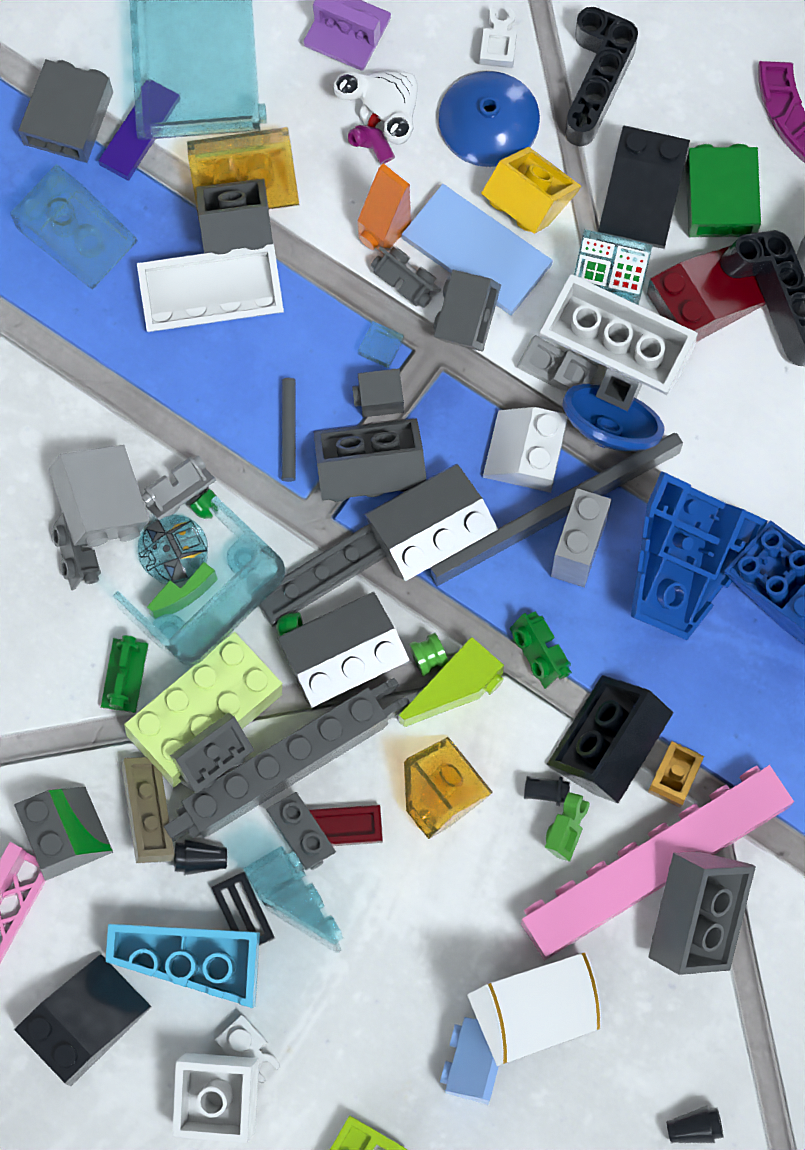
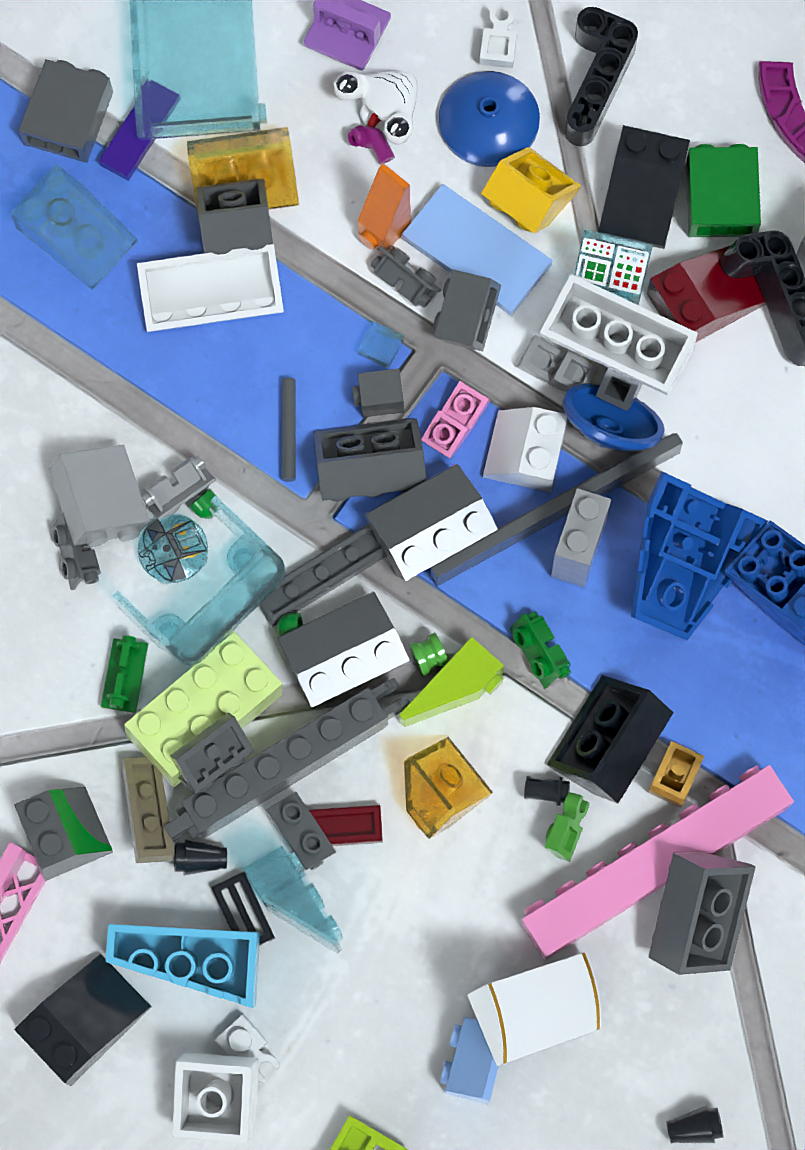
bright green slope [147,562,218,620] -> none
none -> bright pink slope [421,381,491,458]

